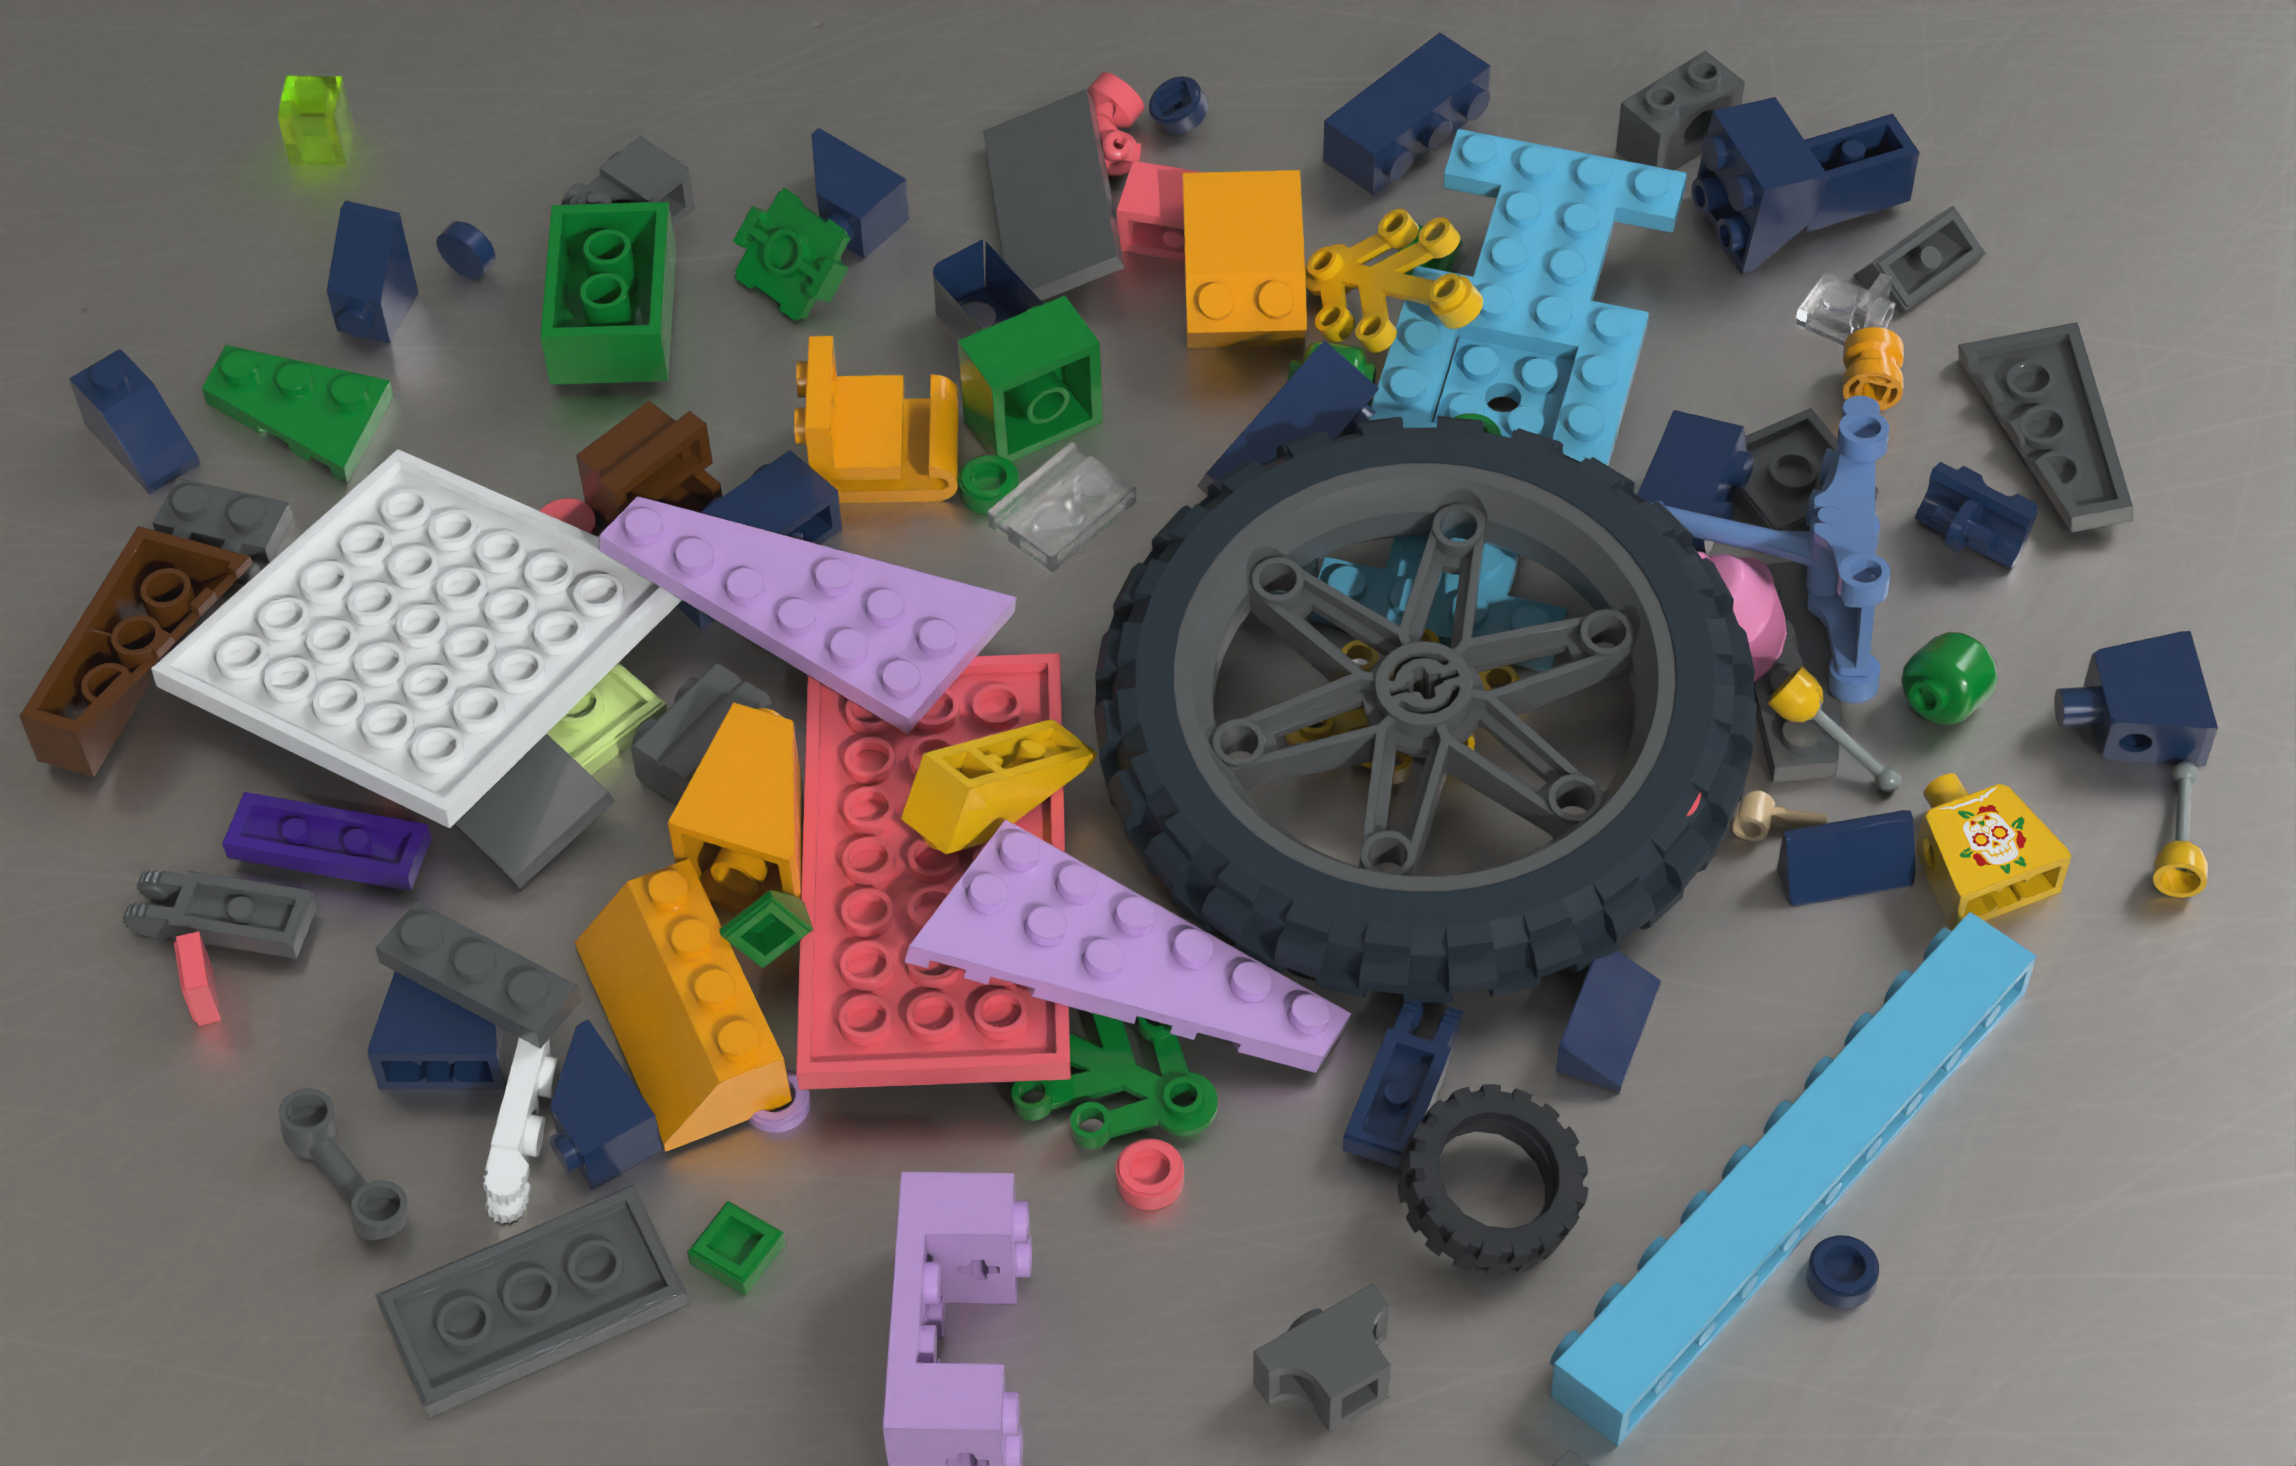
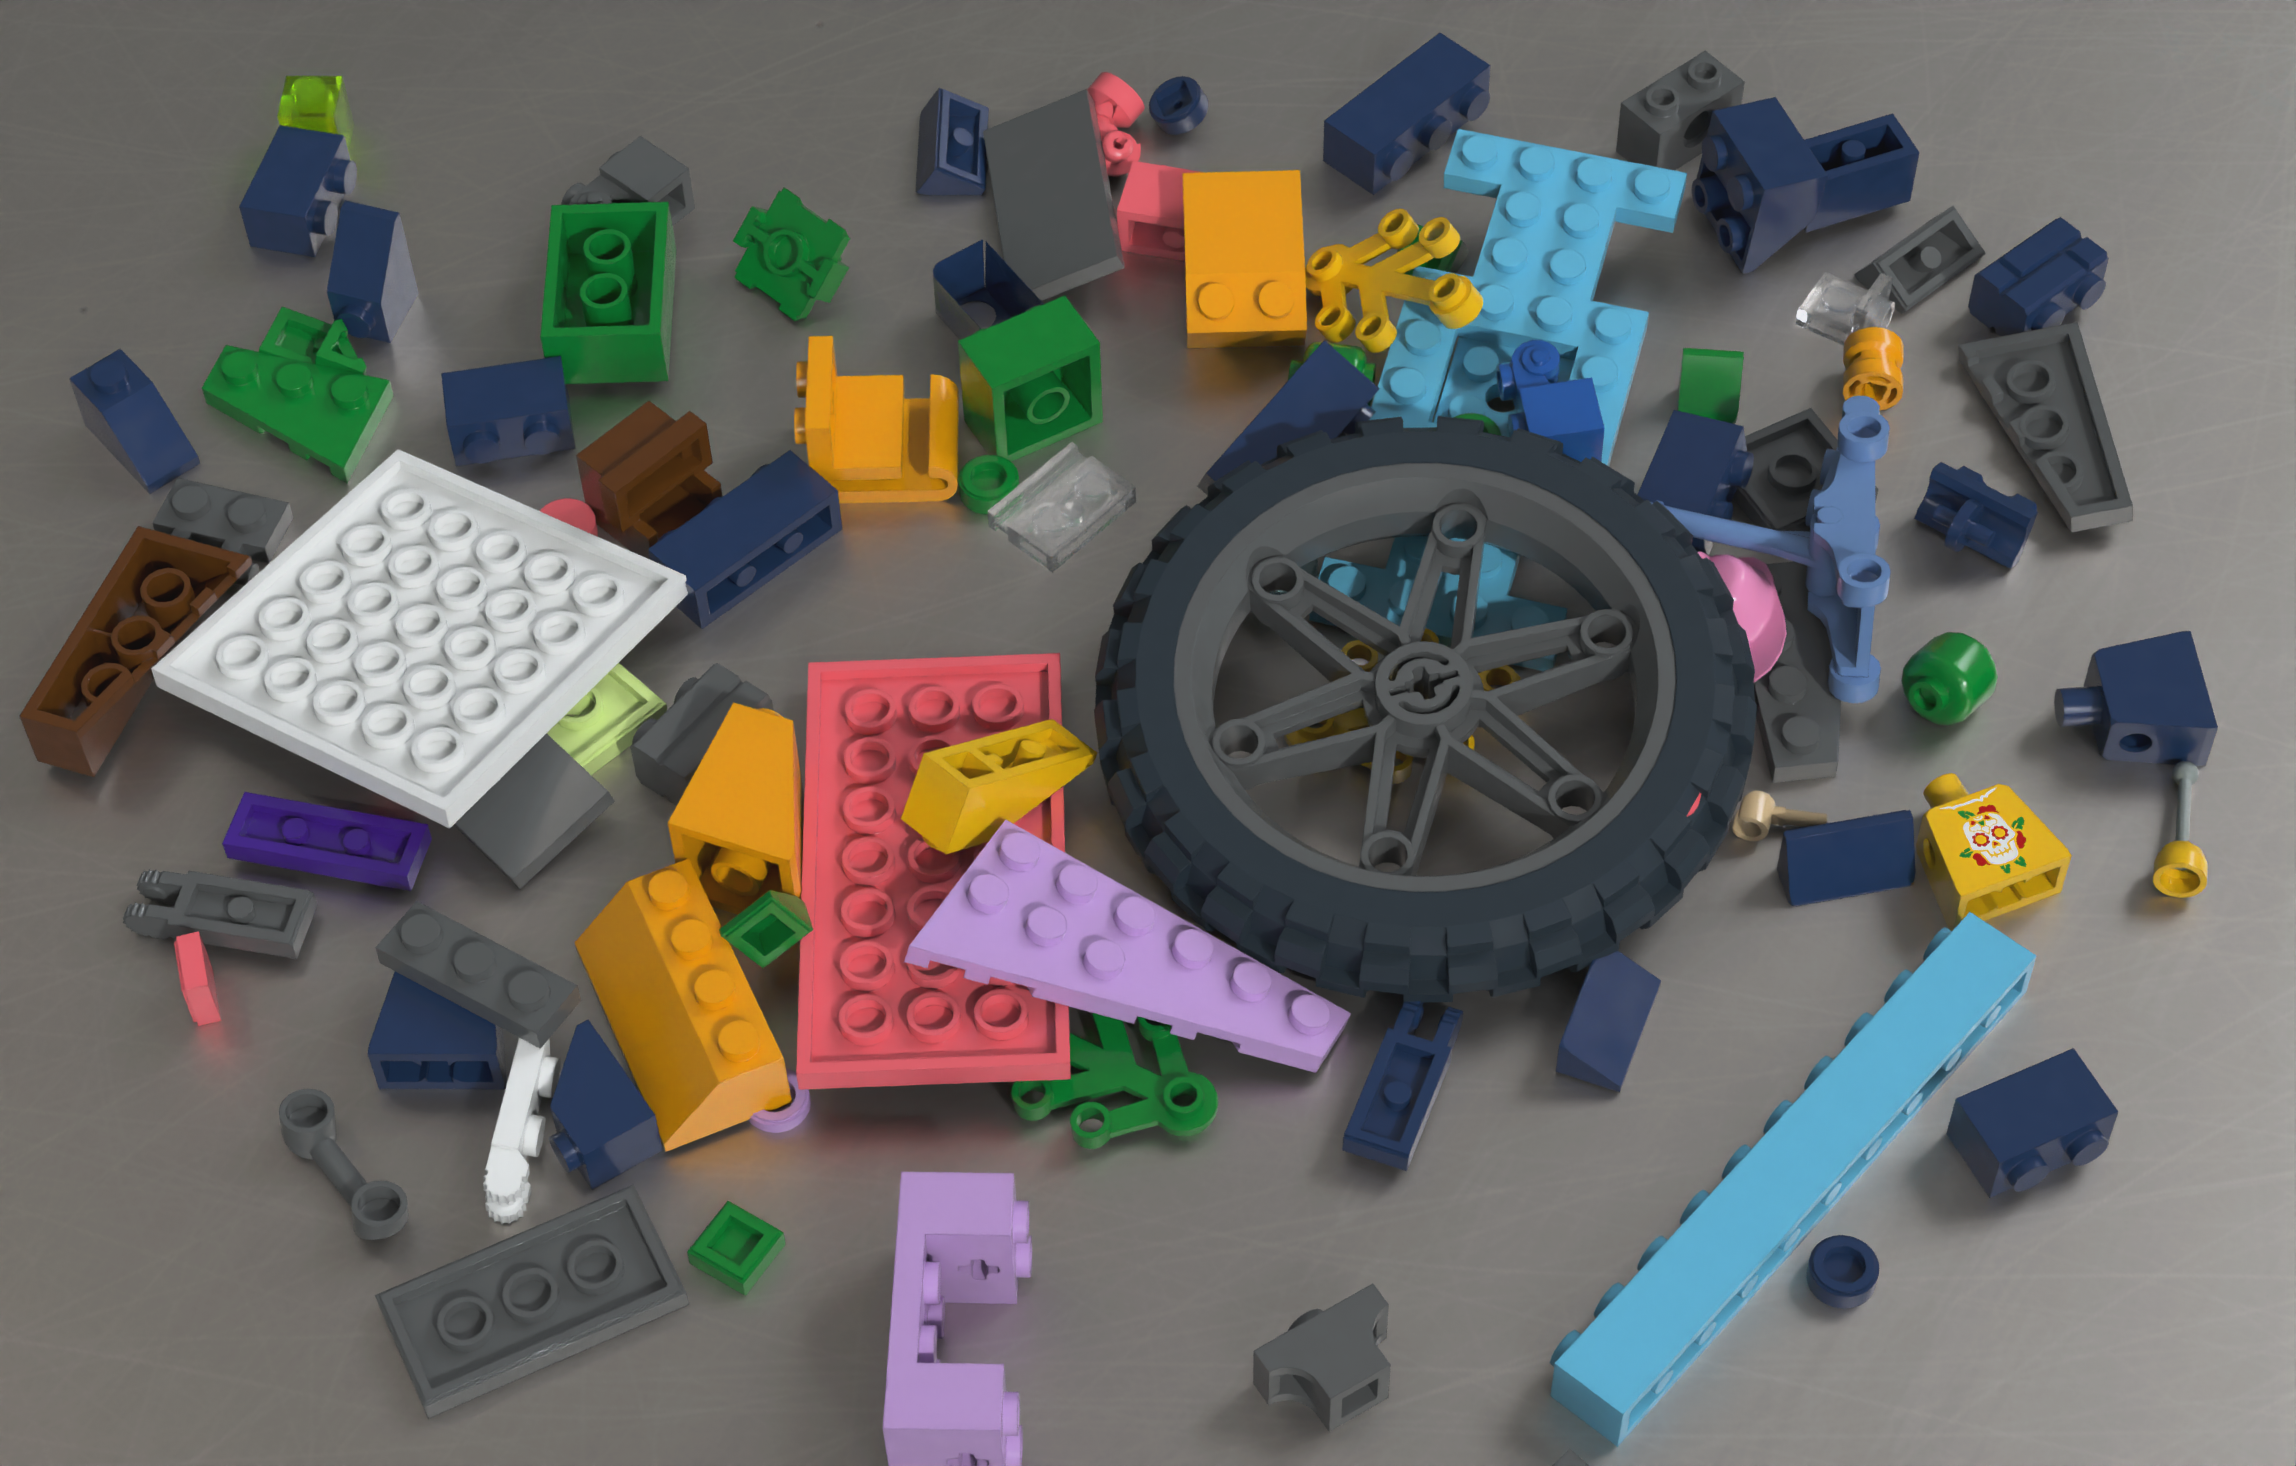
dark blue tile [436,221,496,279] -> none
lavender wing [599,496,1017,734] -> none
dark blue slope [811,128,910,259] -> none
coral tile [1115,1139,1184,1210] -> none
black tyre [1397,1084,1588,1276] -> none
hinge [1766,665,1901,793] -> none
none -> dark blue brick [239,125,357,257]
none -> green slope [259,306,367,375]
none -> dark blue brick [441,356,576,466]
none -> dark blue slope [916,88,989,195]
none -> blue brick [1496,340,1605,462]
none -> green slope [1677,348,1744,424]
none -> dark blue brick [1946,1048,2118,1198]
none -> dark blue brick [1968,217,2109,337]

